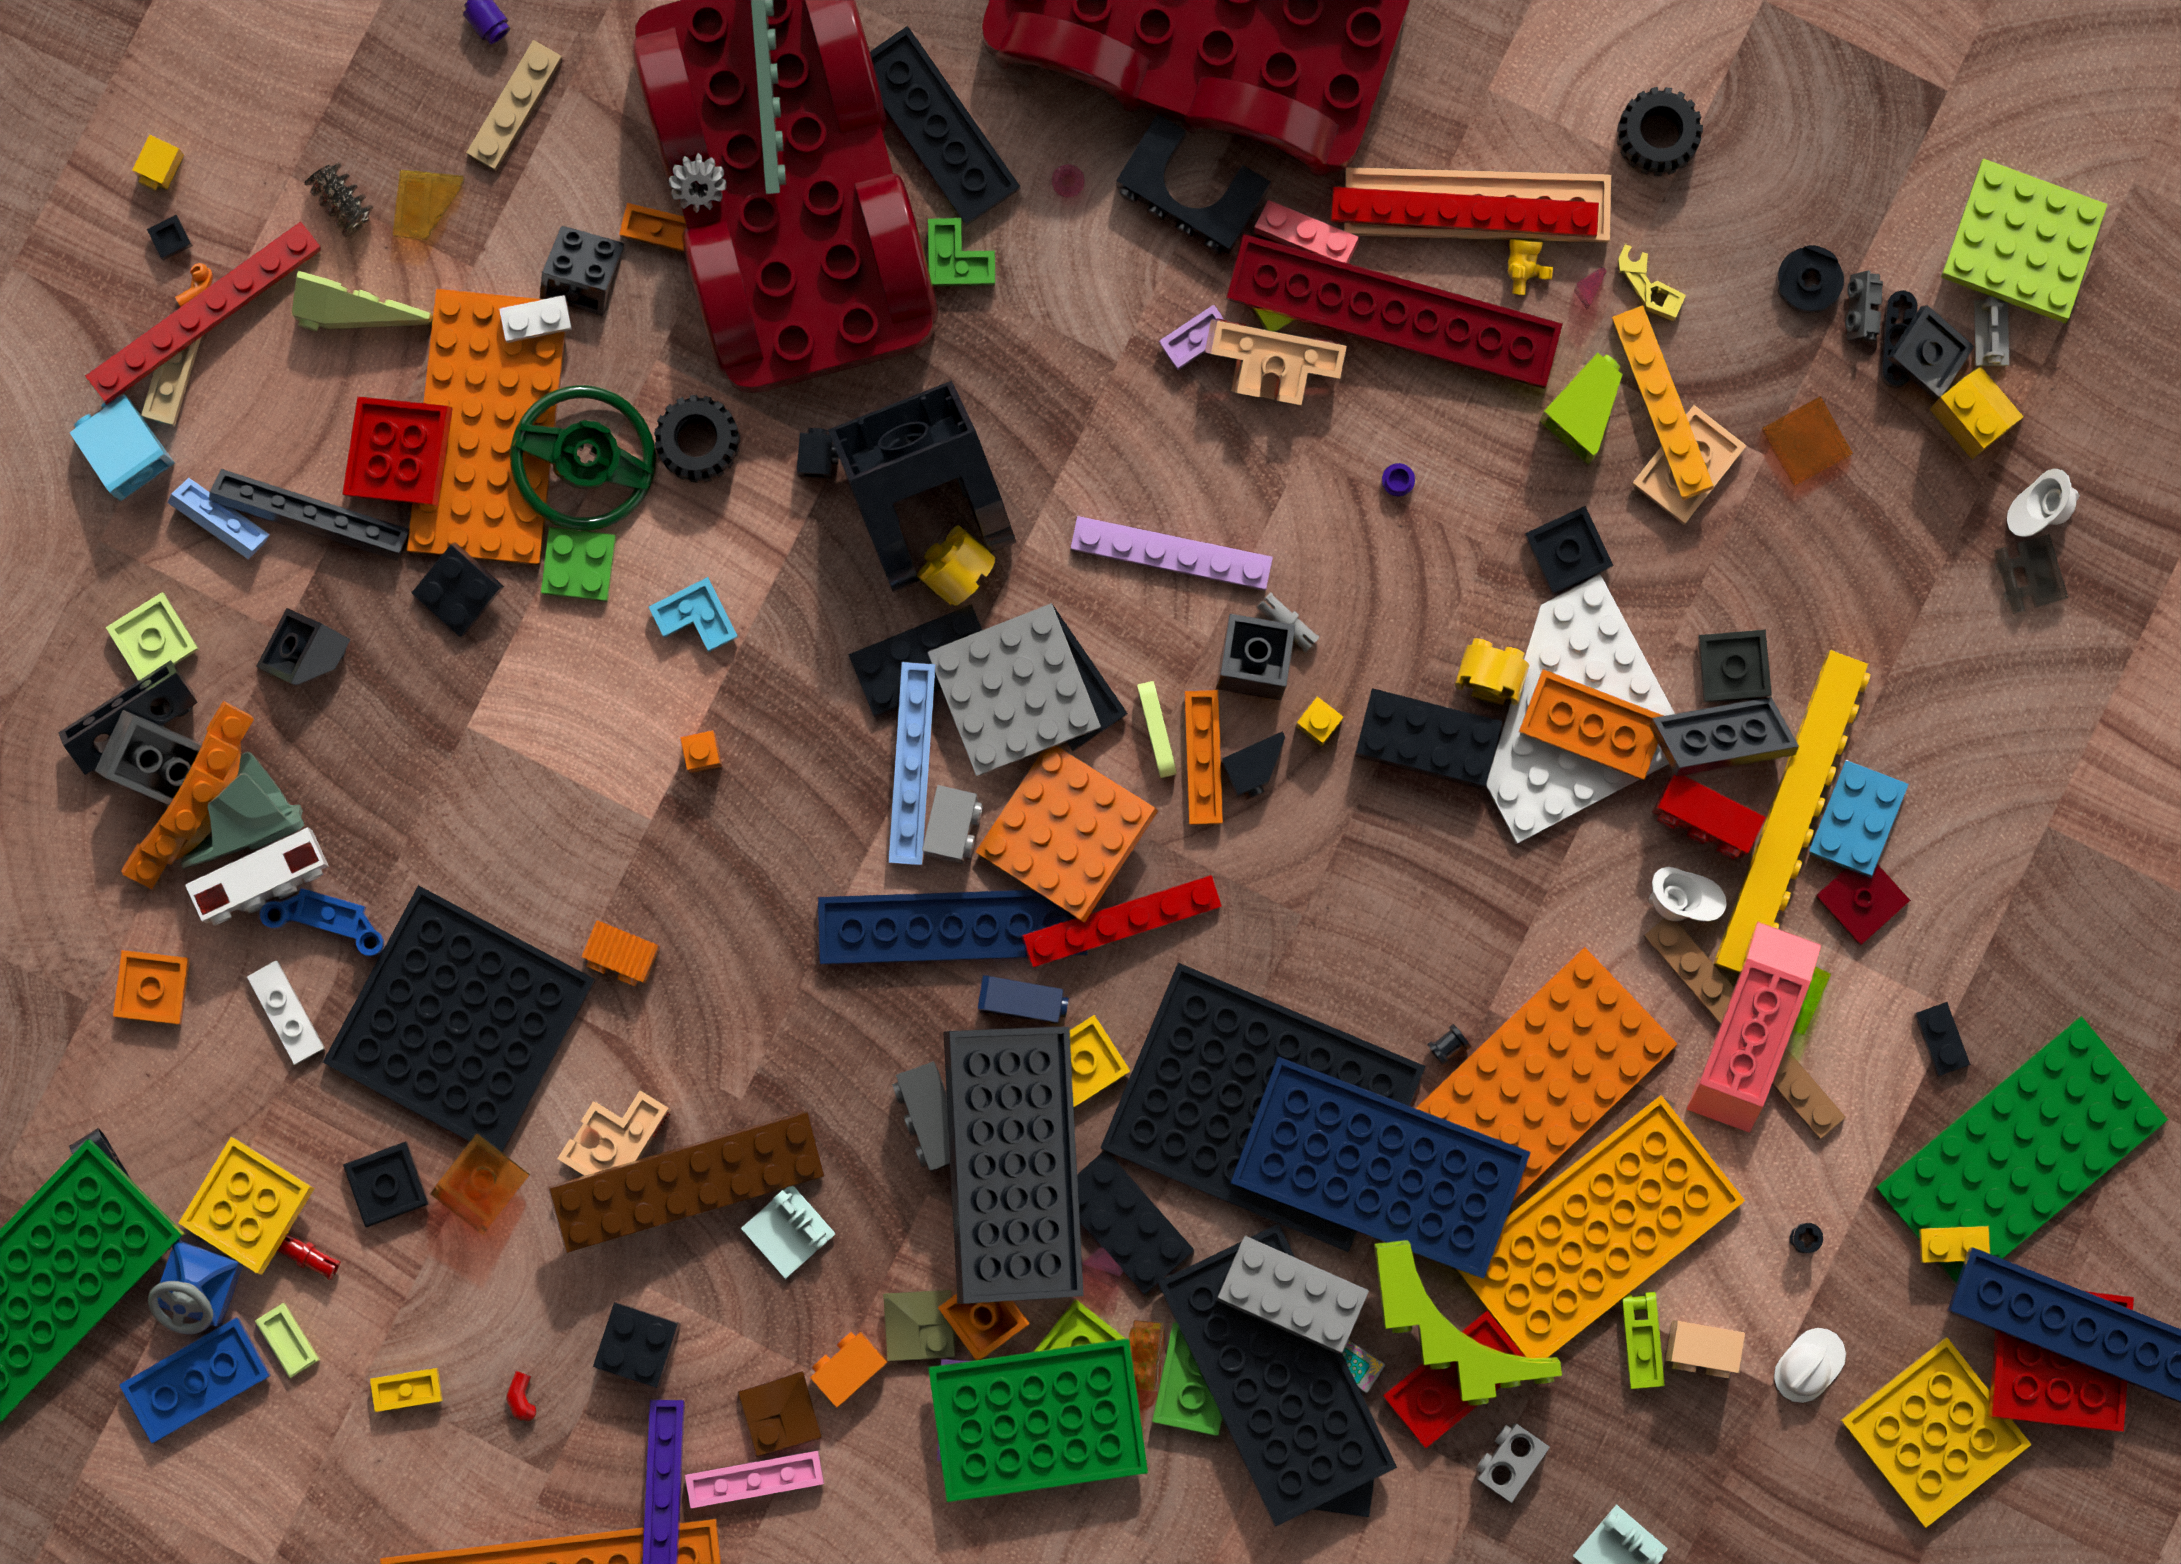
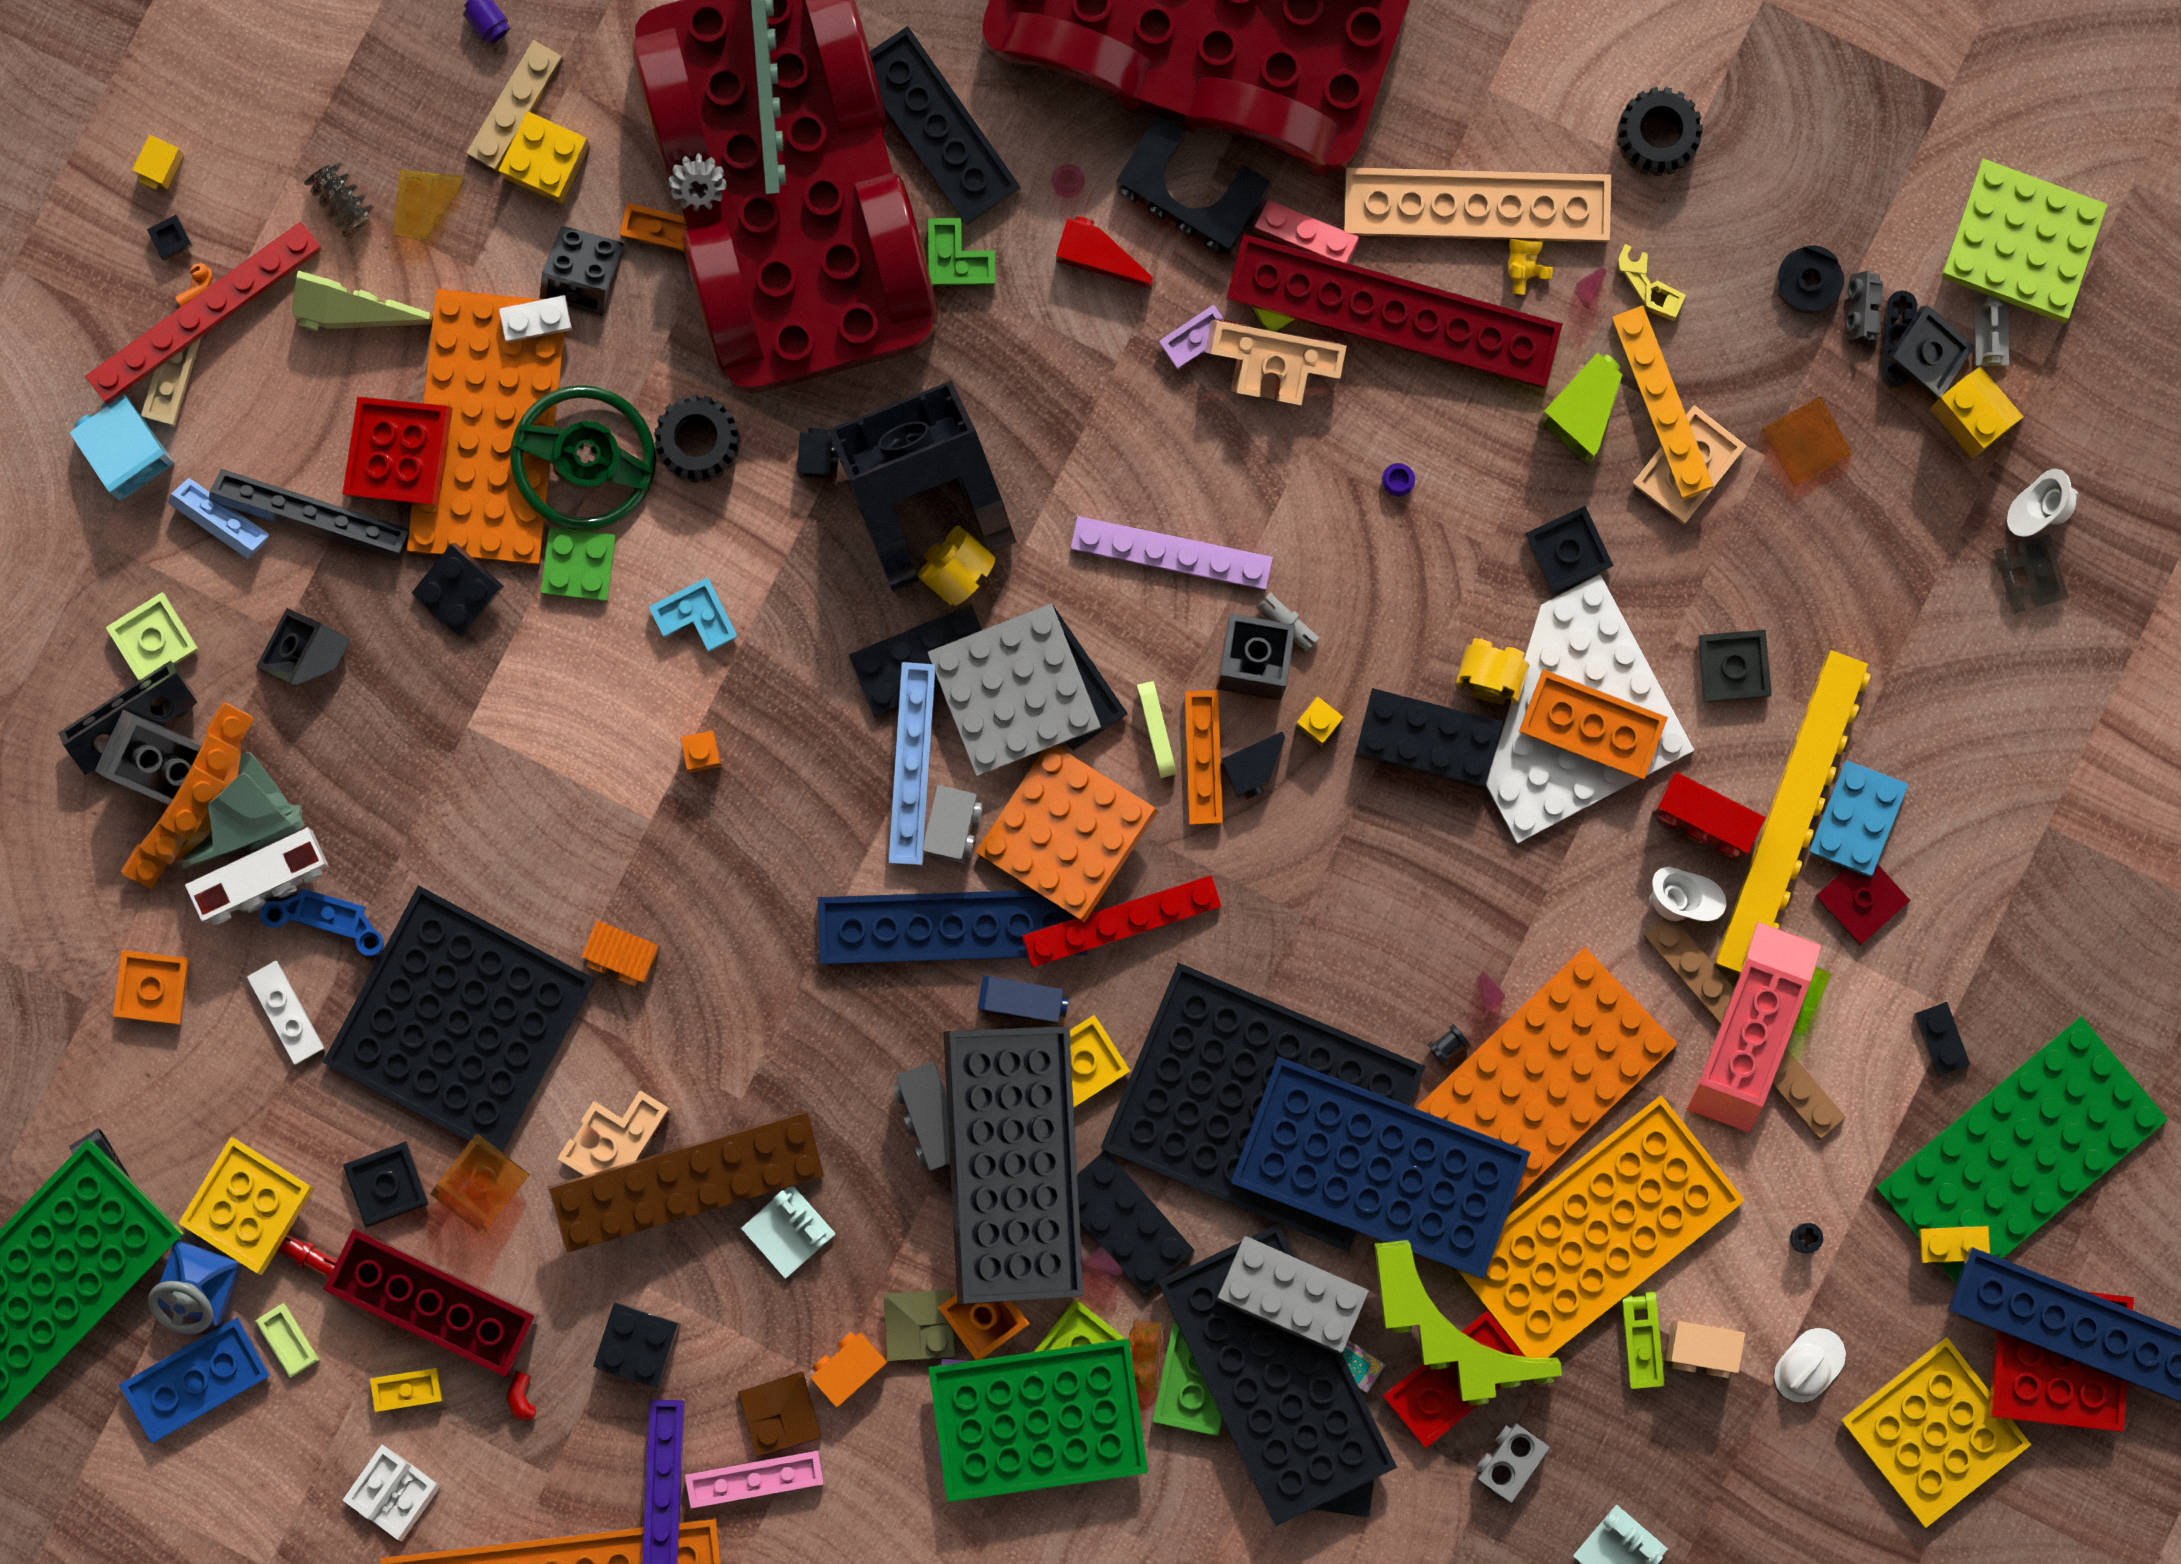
red plate [1331,187,1599,238] -> none
black plate [1649,697,1799,776] -> none
none -> dark red brick [323,1229,539,1377]
none -> white slope [343,1444,441,1541]
none -> yellow brick [499,111,590,205]
none -> red slope [1056,216,1153,289]
none -> clear pink slope [1477,973,1506,1015]

